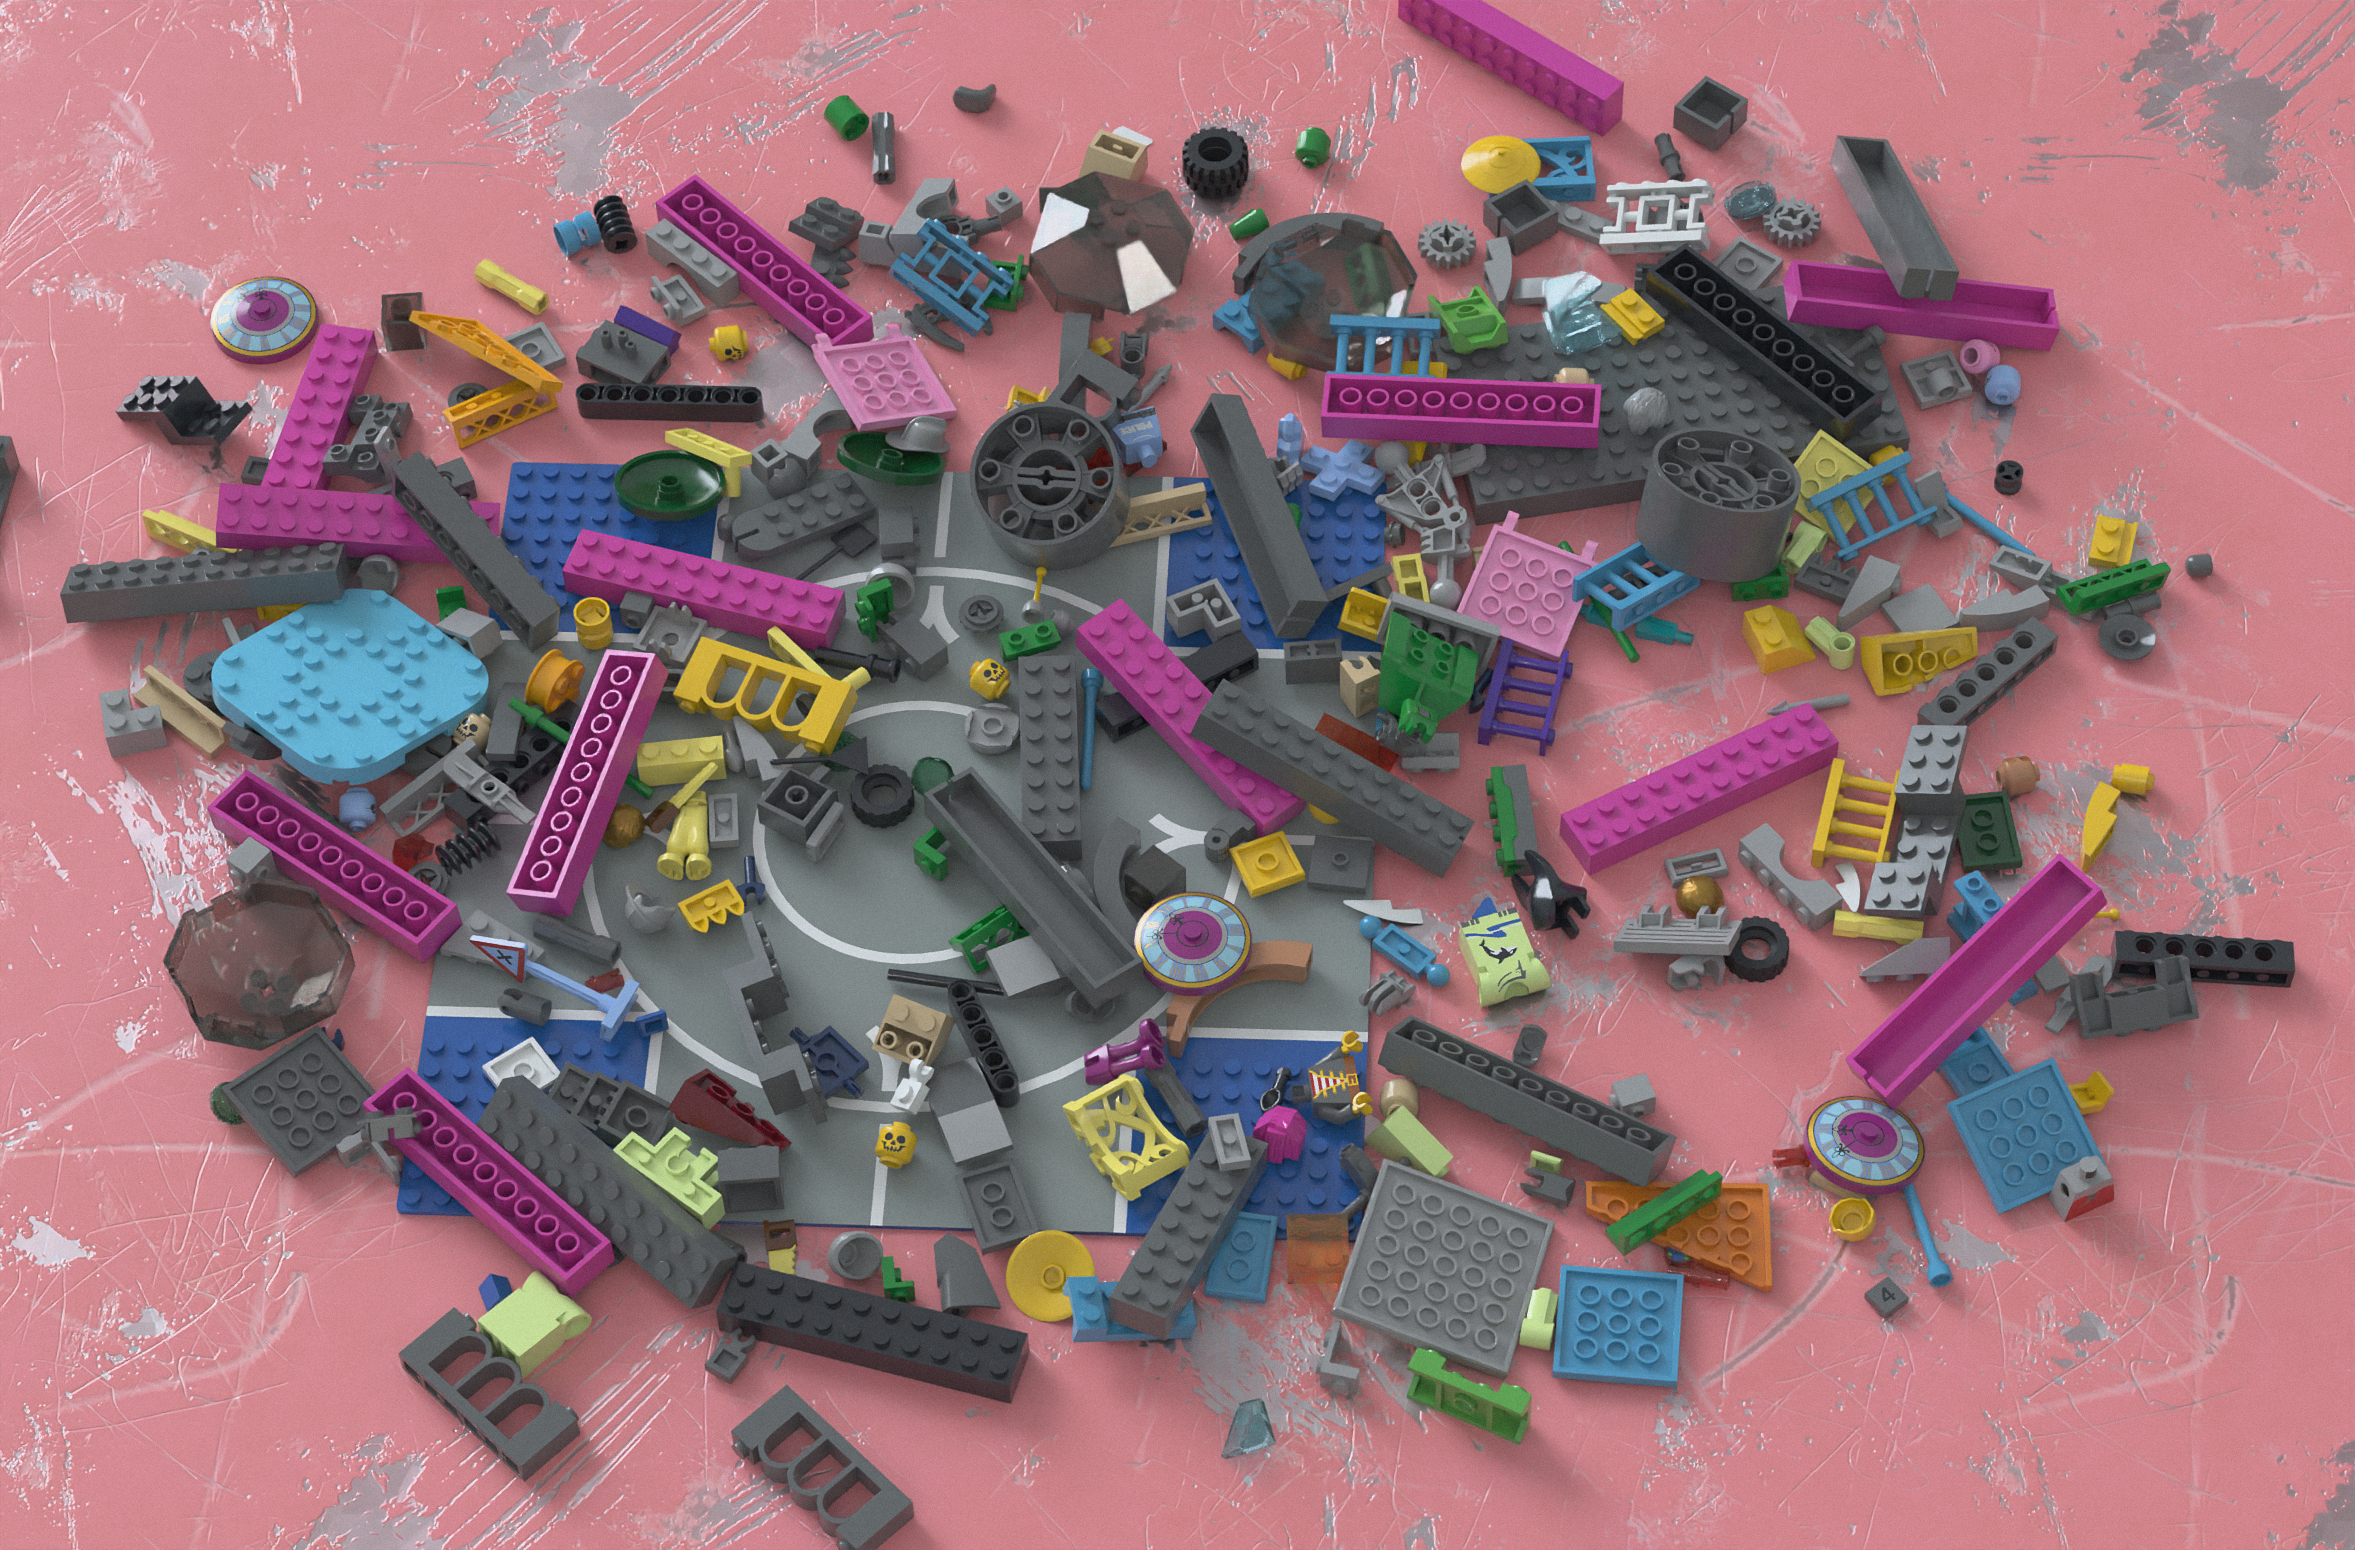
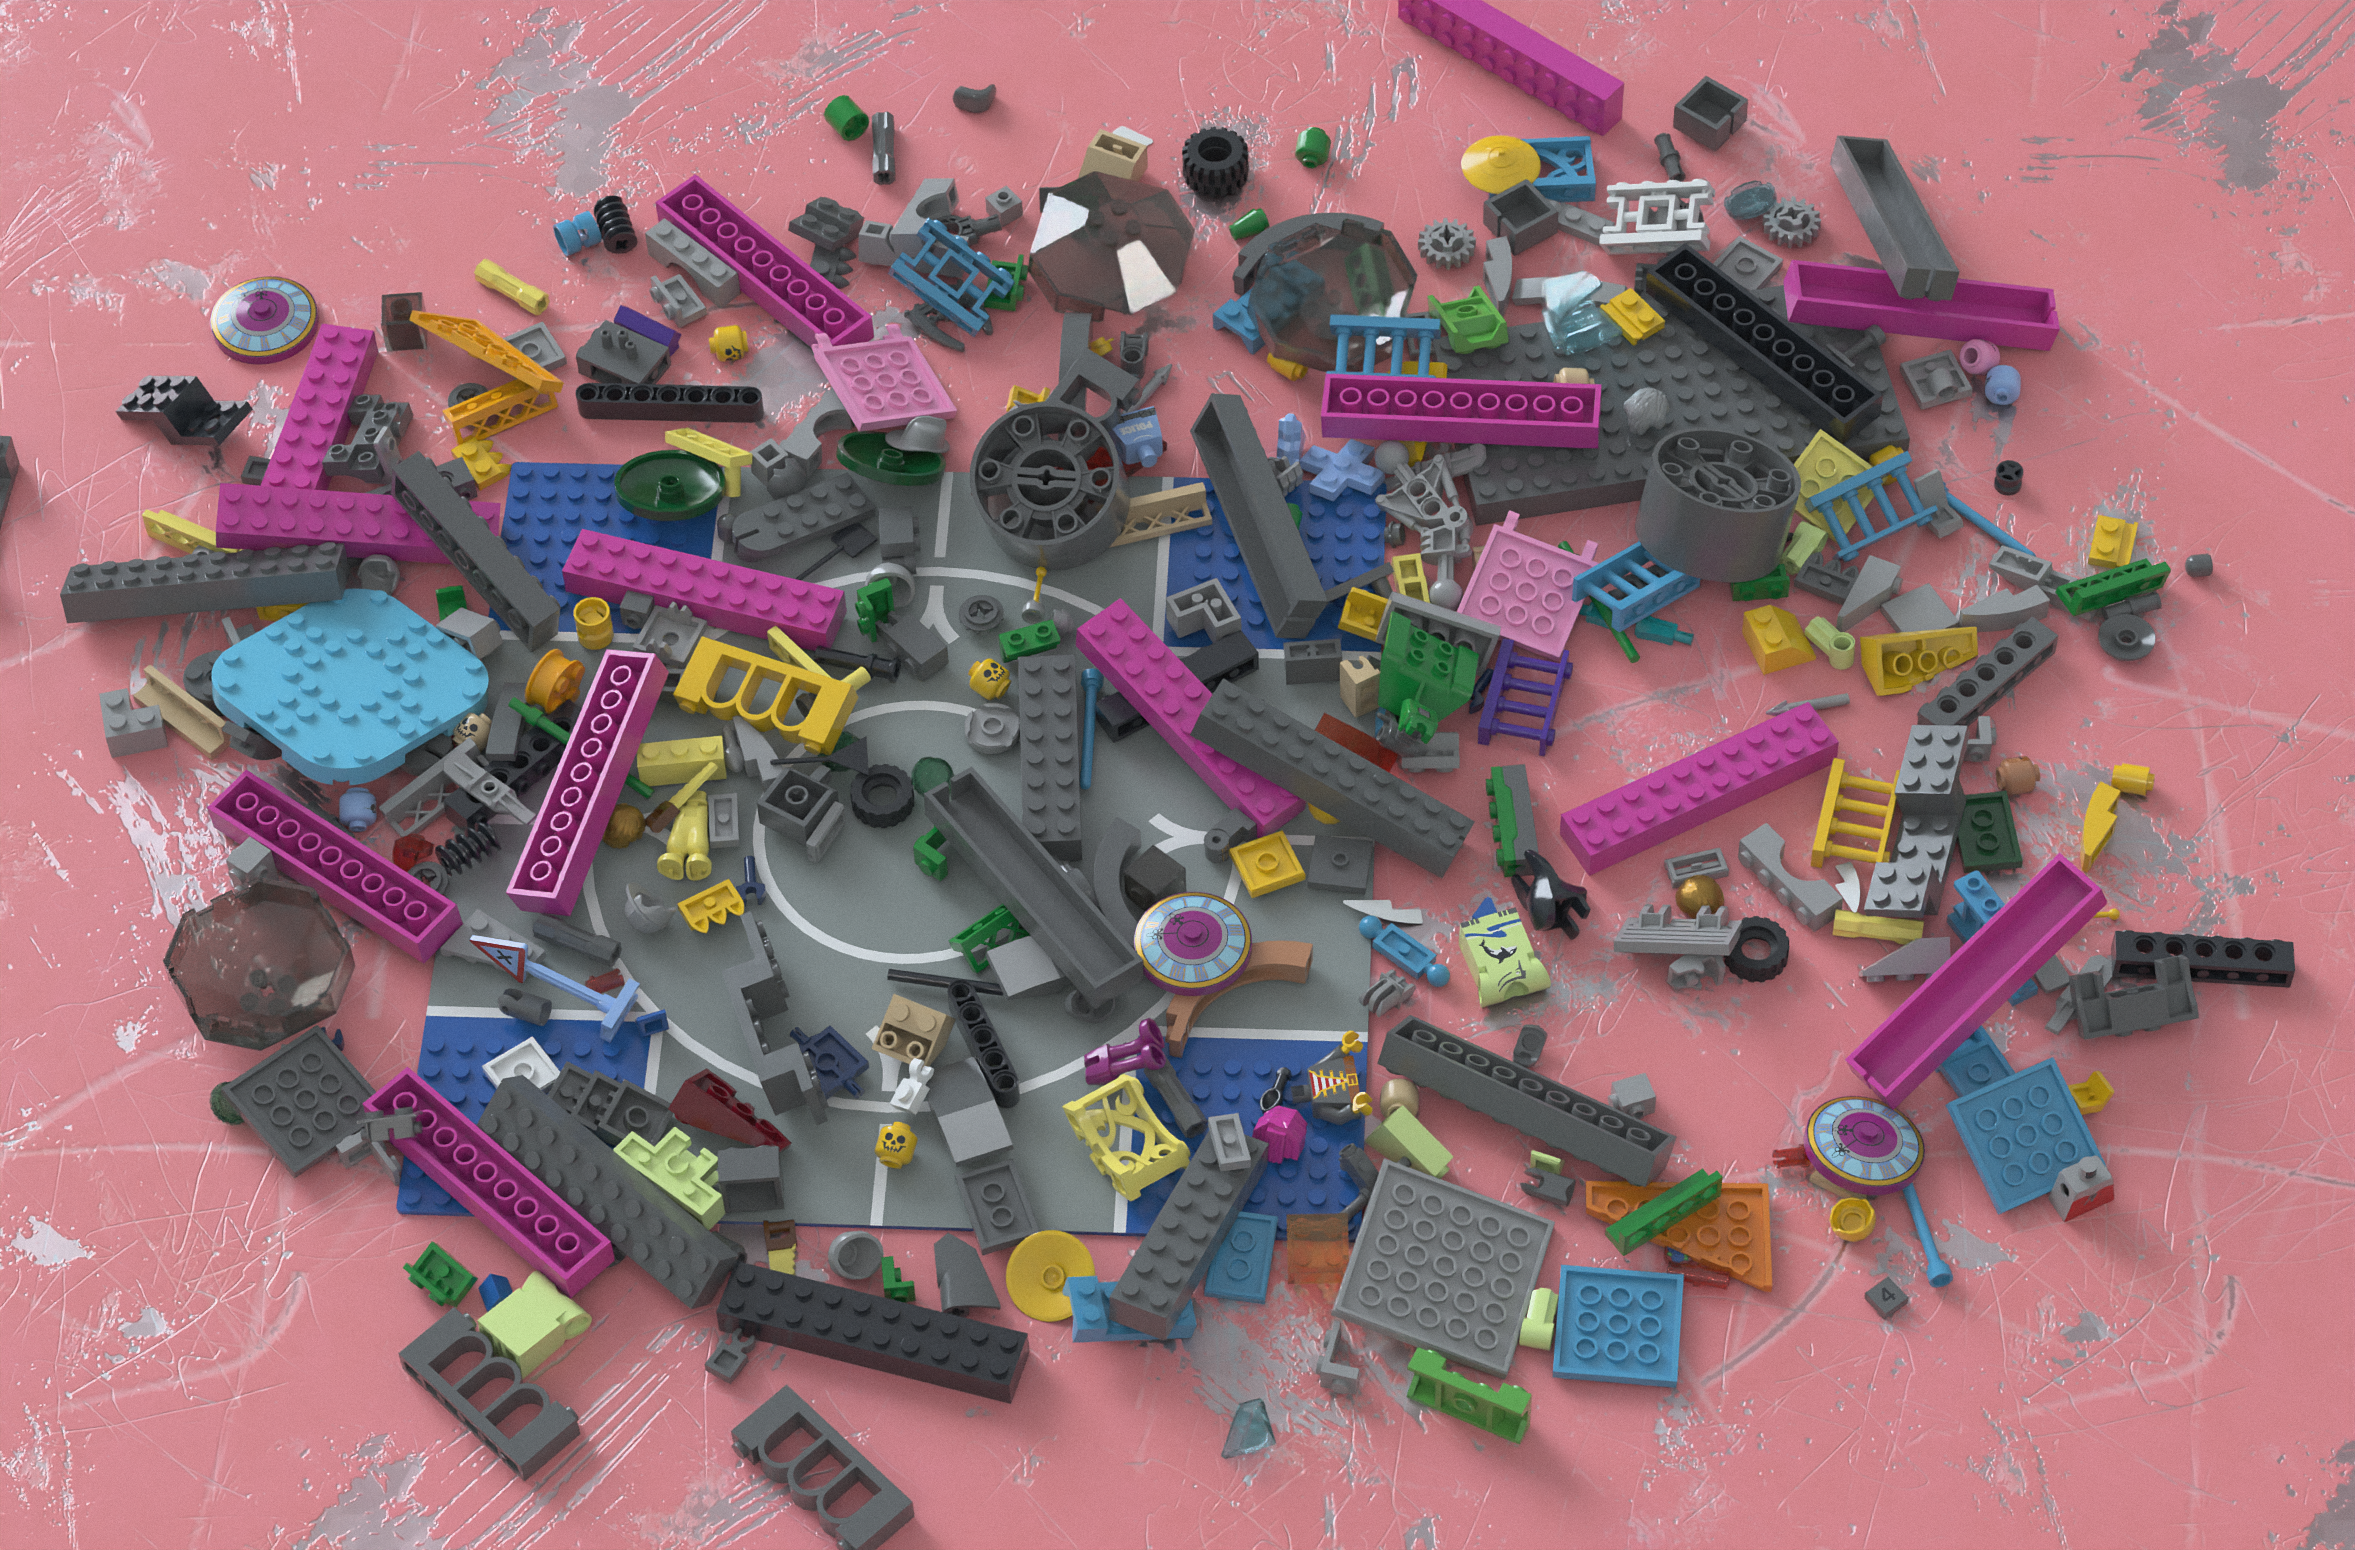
none -> green bracket [403,1241,478,1308]
none -> yellow plate [451,437,512,491]
none -> light grey bracket [1963,716,1996,762]

